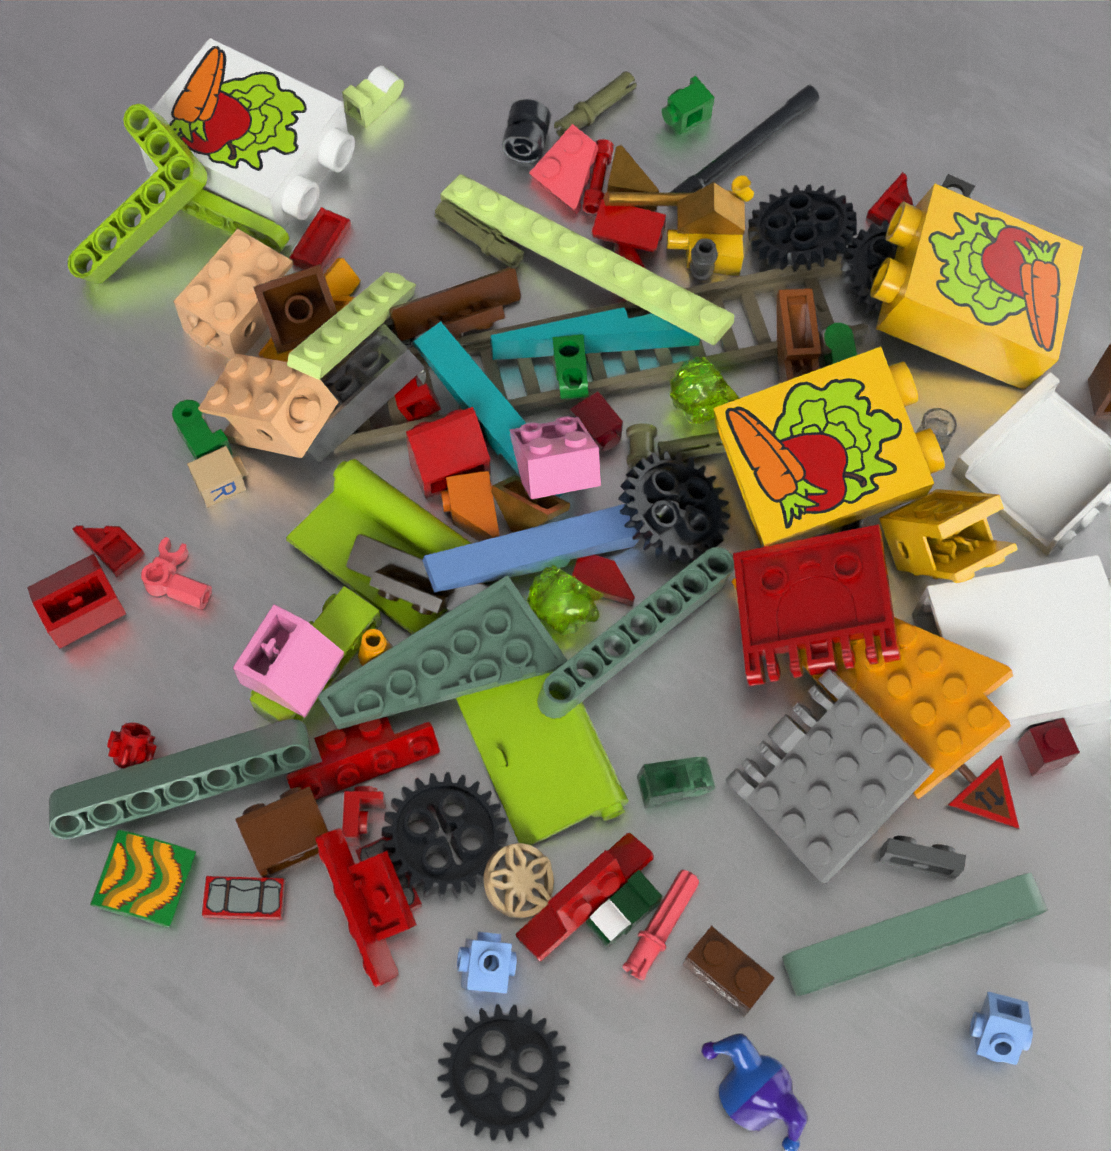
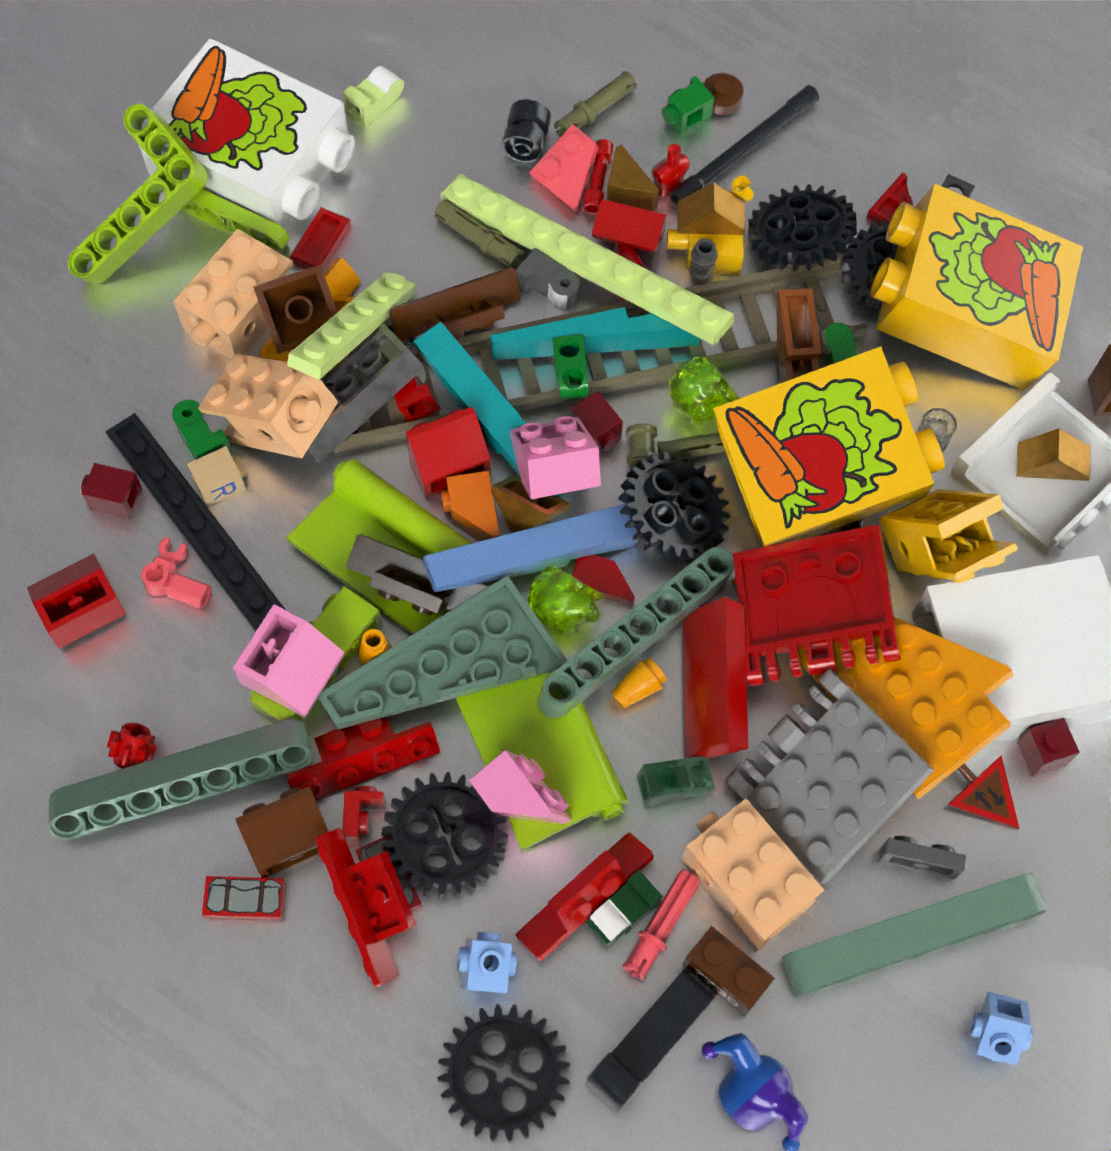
red tile [72,525,145,577] -> none
slope [90,829,196,928] -> none
tan wheel [484,843,554,918] -> none
pearl gold bar [604,192,692,206] -> none
none -> dark red brick [81,463,142,519]
none -> black tile [105,413,287,632]
none -> bright pink slope [469,750,572,824]
none -> dark grey leg [515,248,580,310]
none -> black beam [585,966,718,1114]
none -> light orange cone [611,657,668,709]
none -> red piece [651,144,690,197]
none -> light nougat torso [681,799,824,952]
none -> red slope [682,597,749,764]
none -> reddish brown wheel [703,73,744,115]
none -> pearl gold slope [1016,428,1091,481]

